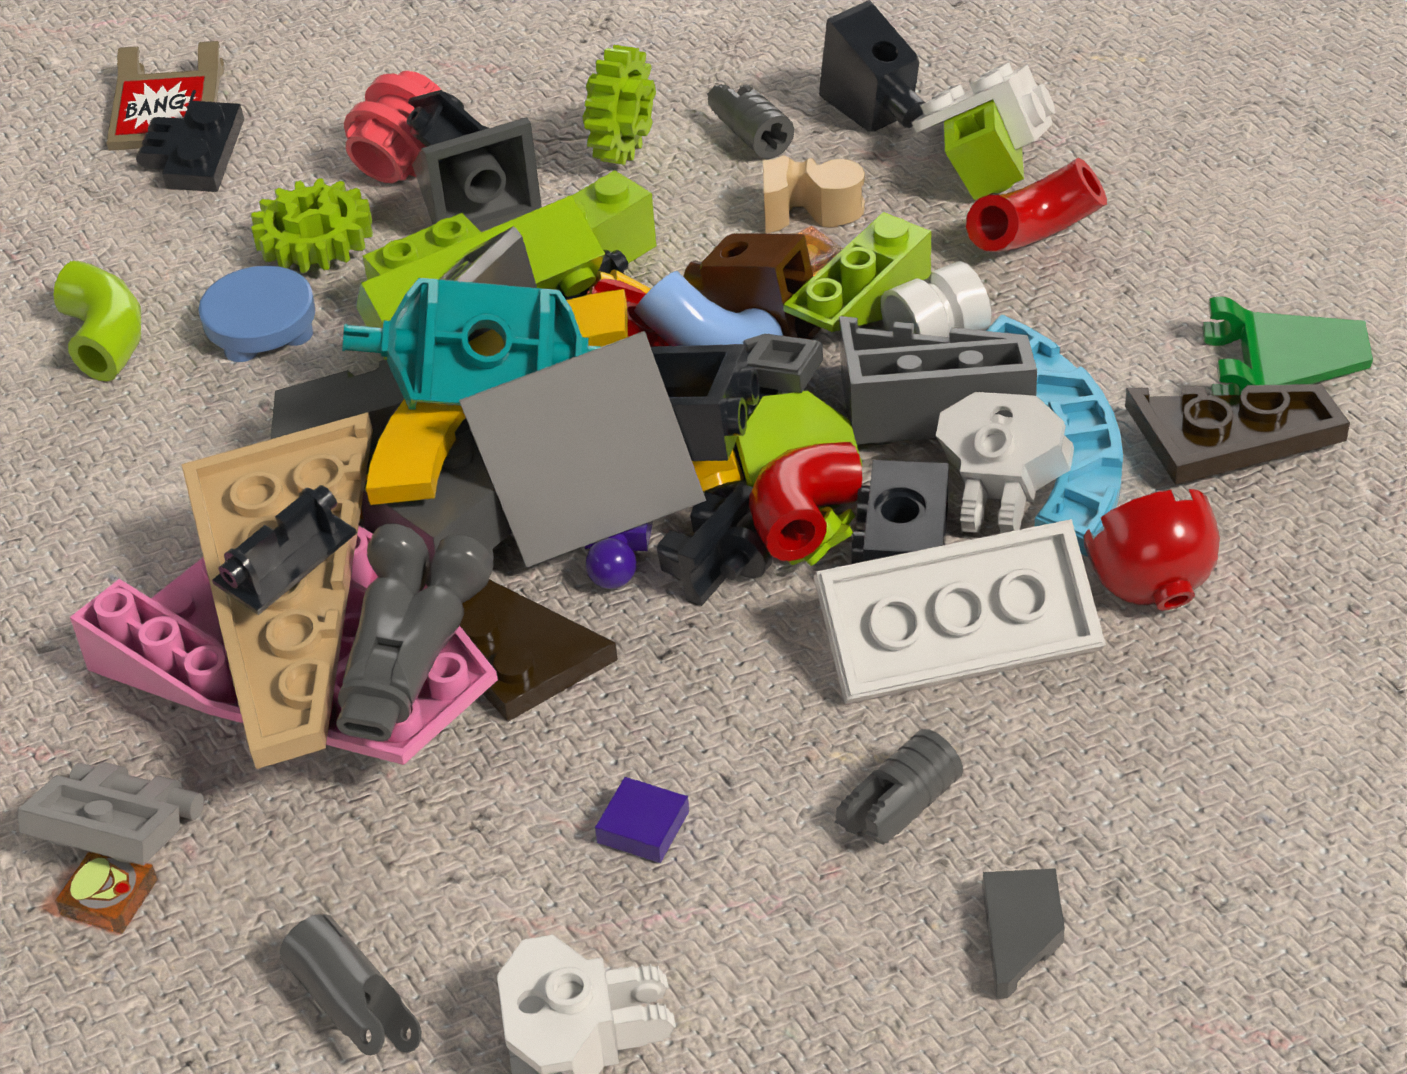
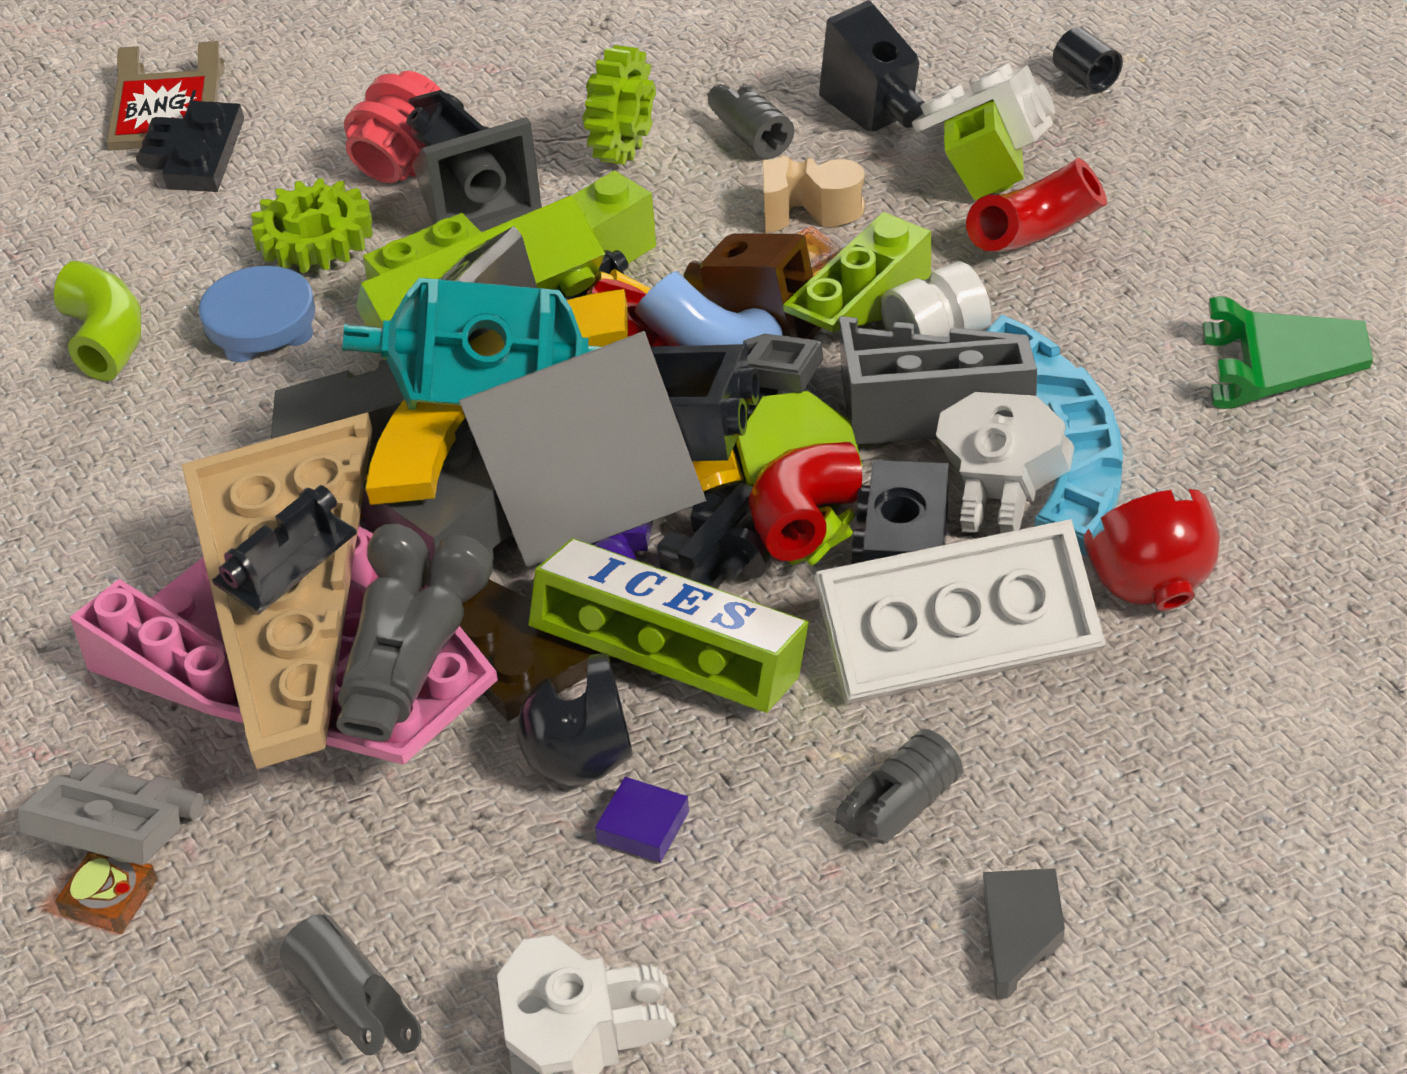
dark brown wing [1125,384,1350,485] -> none
none -> black helmet [517,653,633,785]
none -> lime brick [529,538,809,713]
none -> black beam [1053,27,1123,93]

